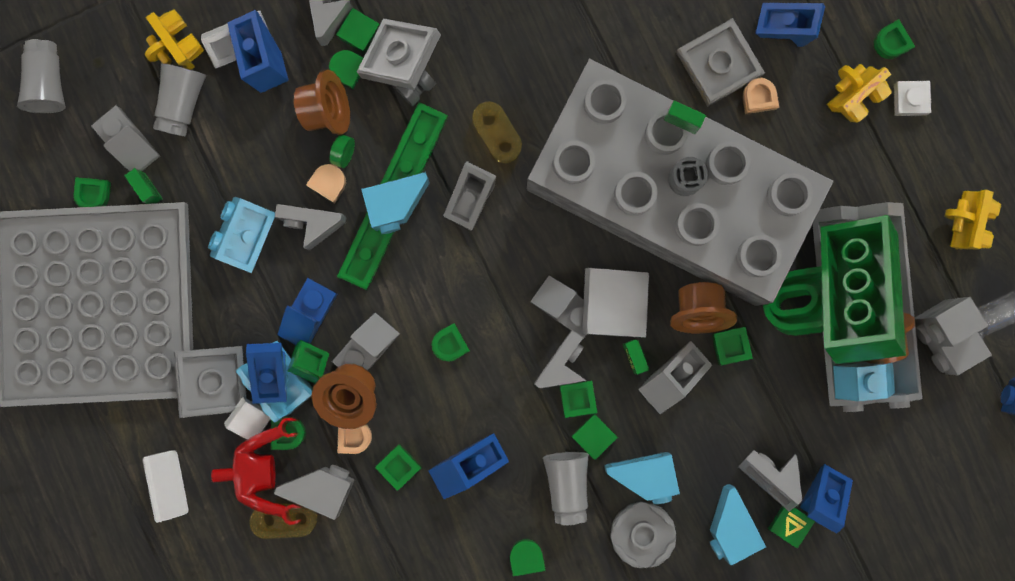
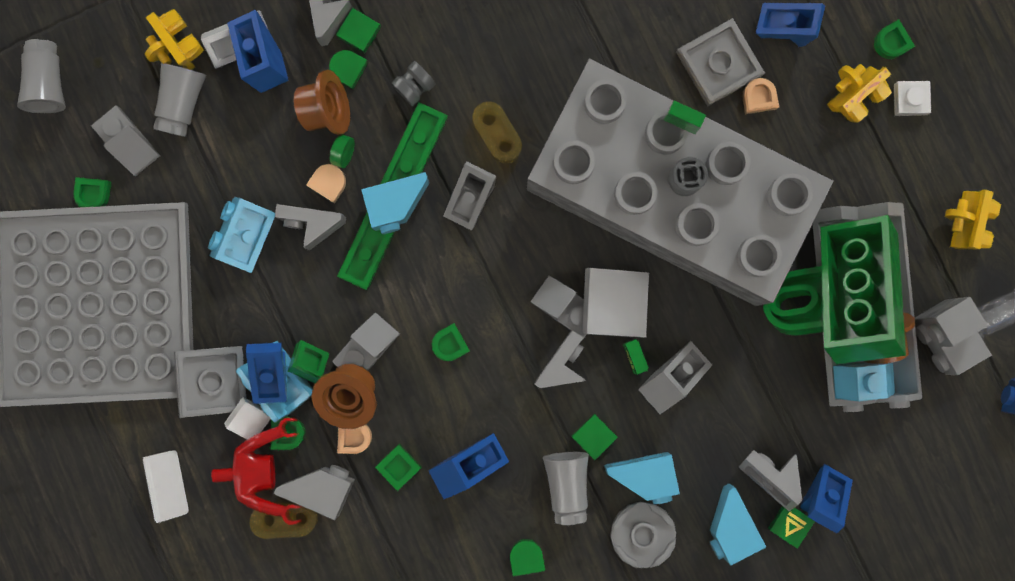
green tile [124,168,163,204] -> none
blue slope [277,278,338,345] -> none
light grey tile [357,18,441,90] -> none
green tile [560,380,597,418] -> none
dark orange piece [670,282,737,334] -> none
green tile [712,327,753,366] -> none

